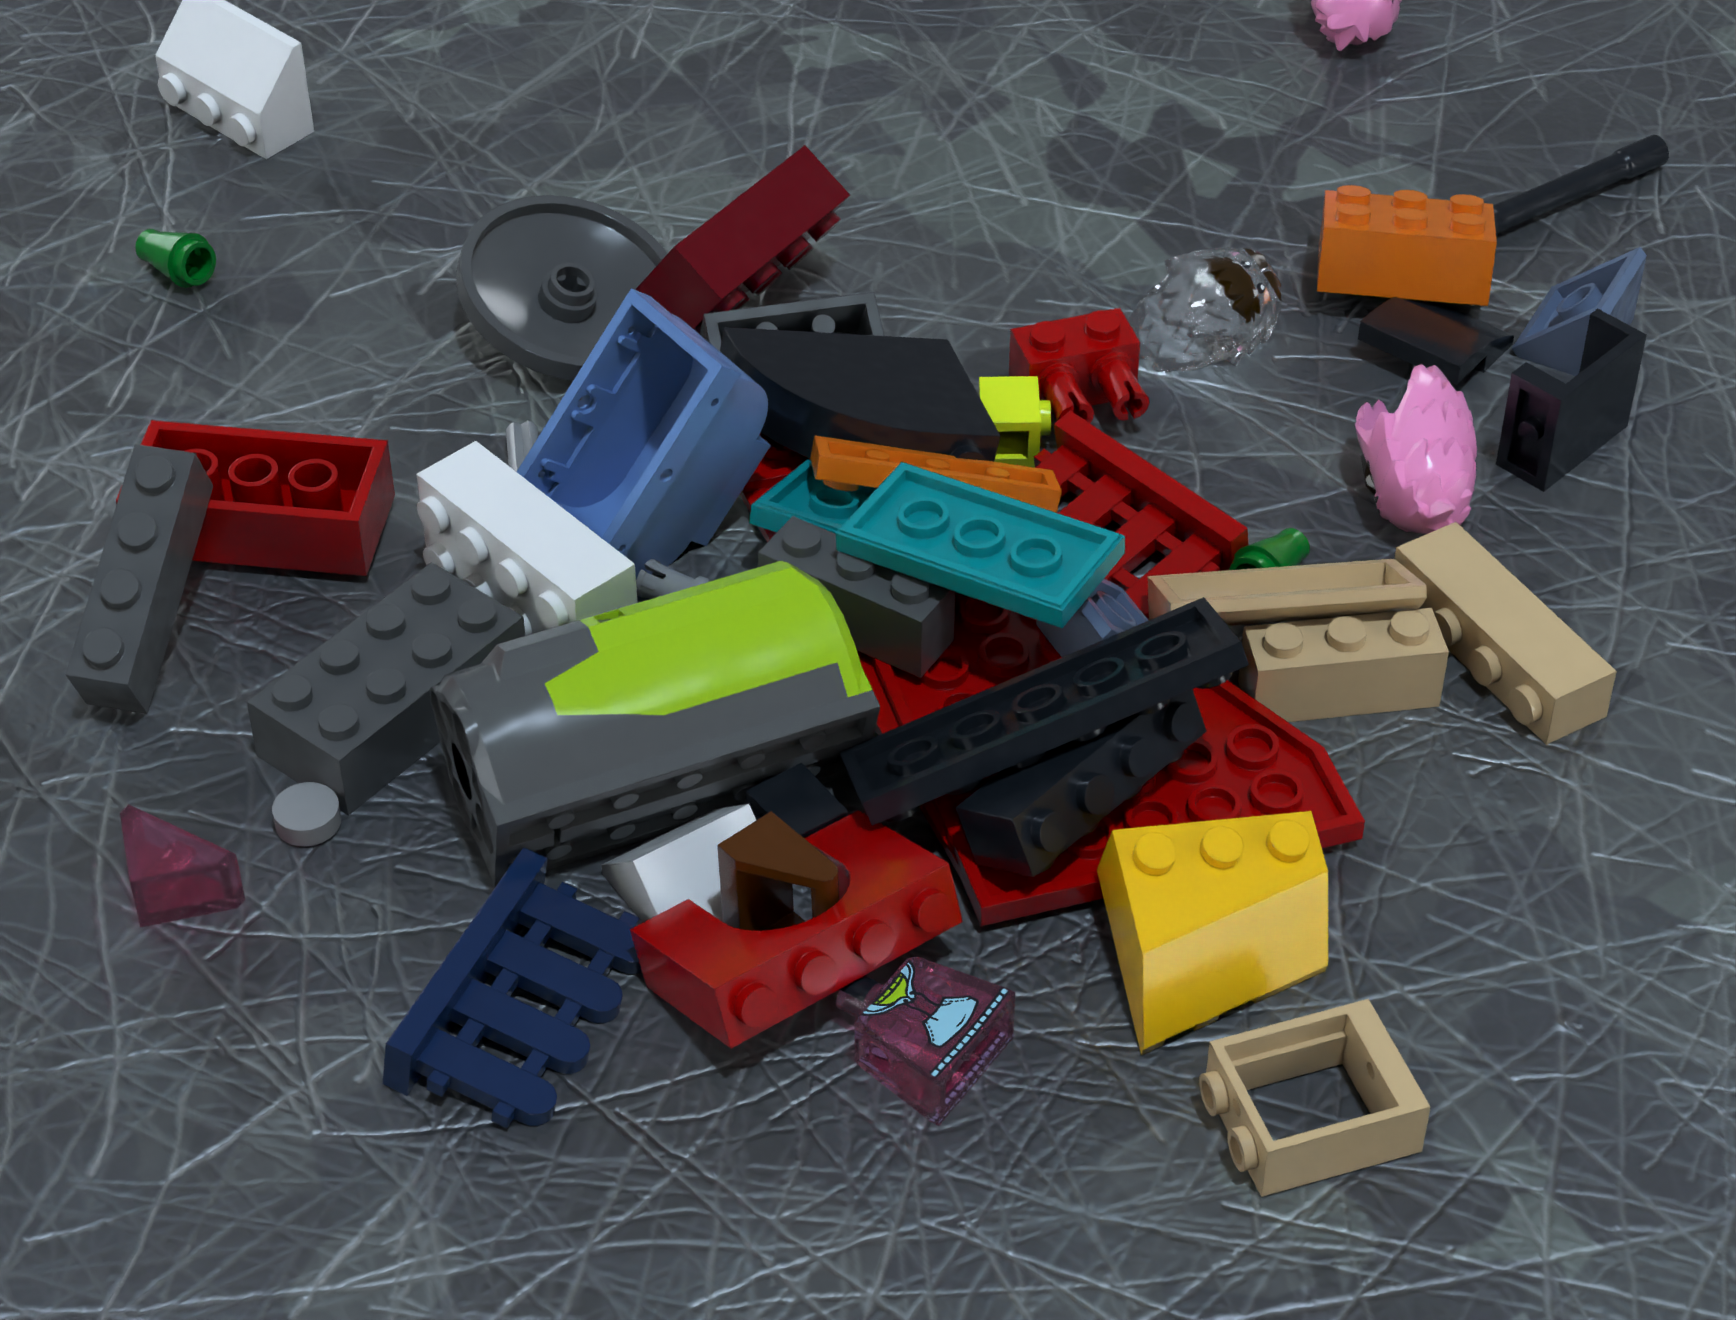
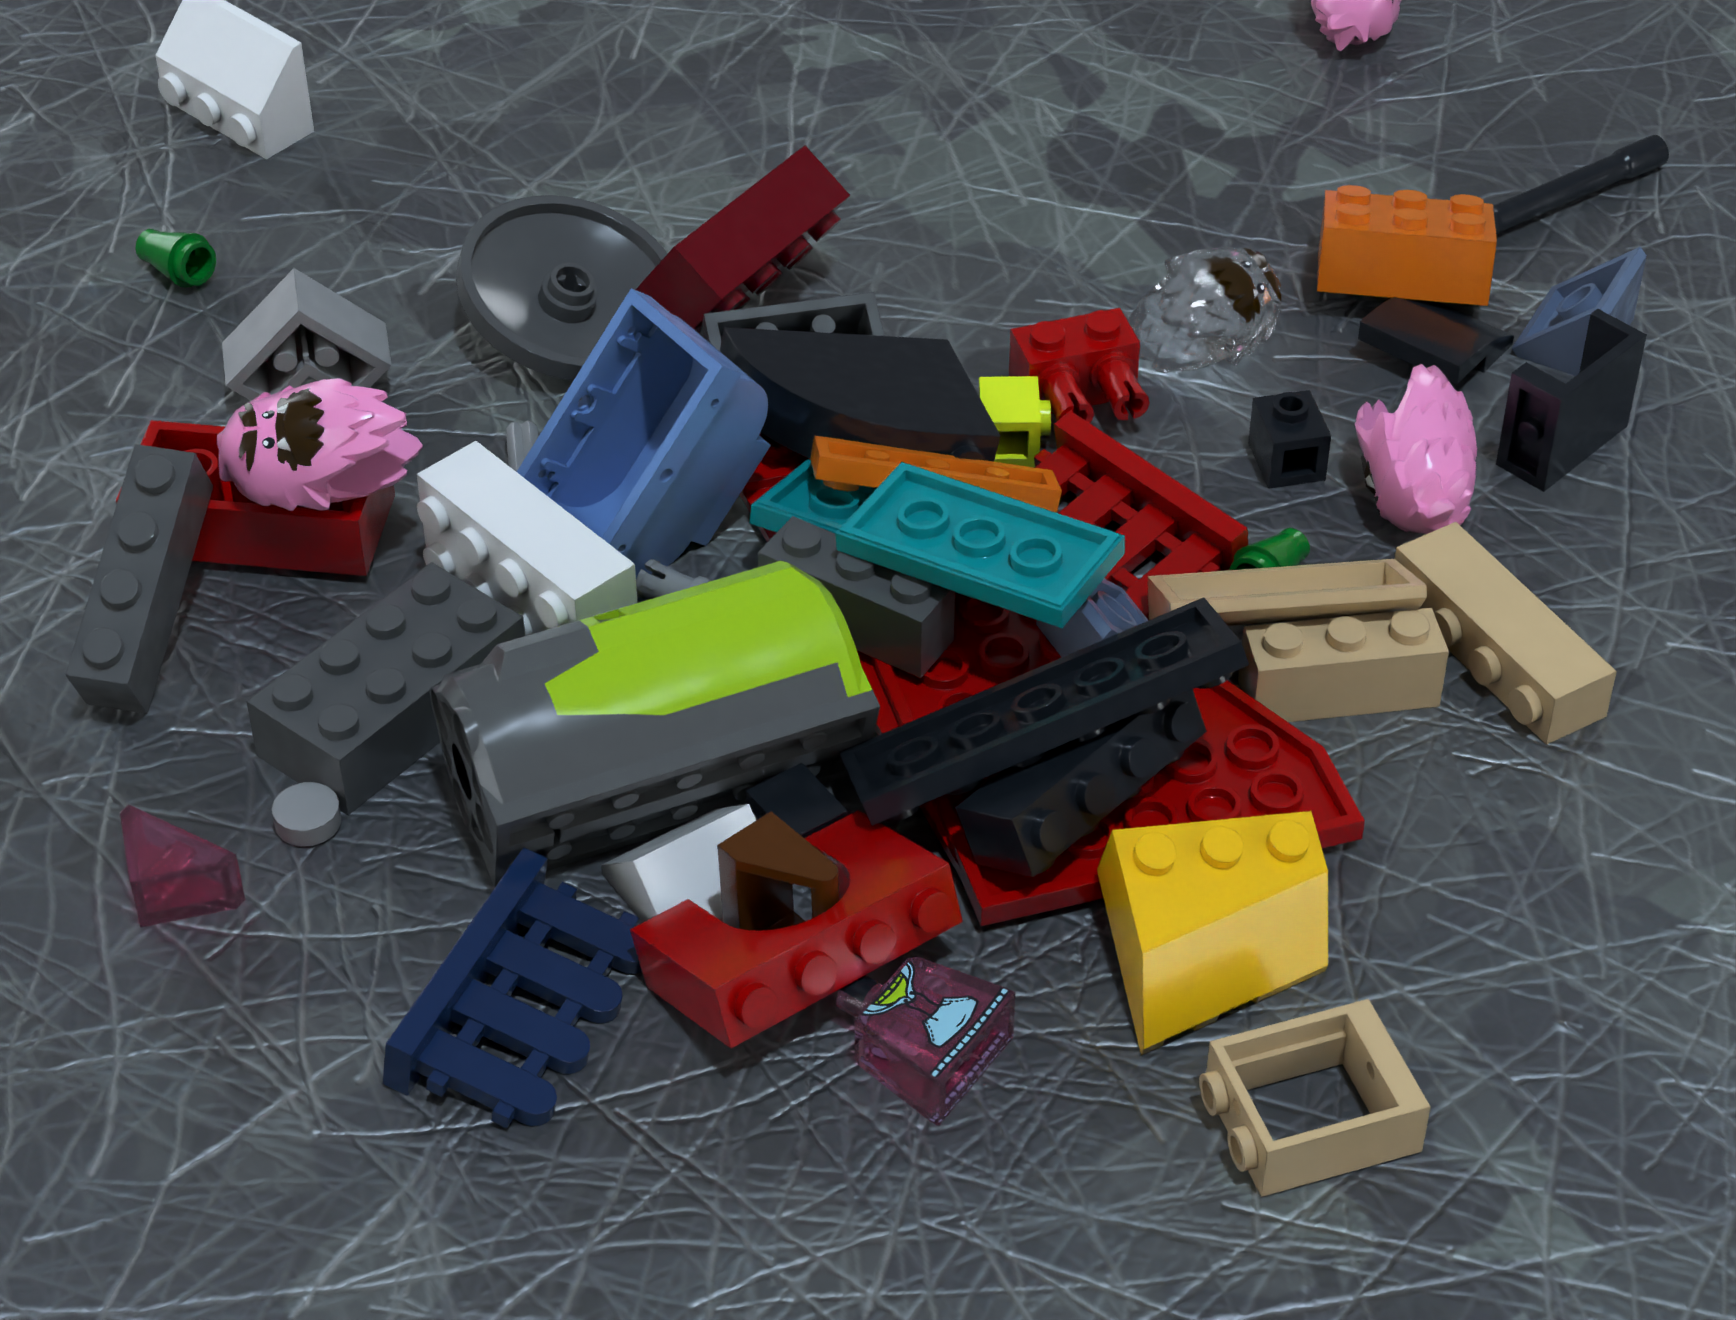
none -> bright pink head [217,378,423,511]
none -> light grey brick [222,268,392,401]
none -> black brick [1248,390,1331,489]

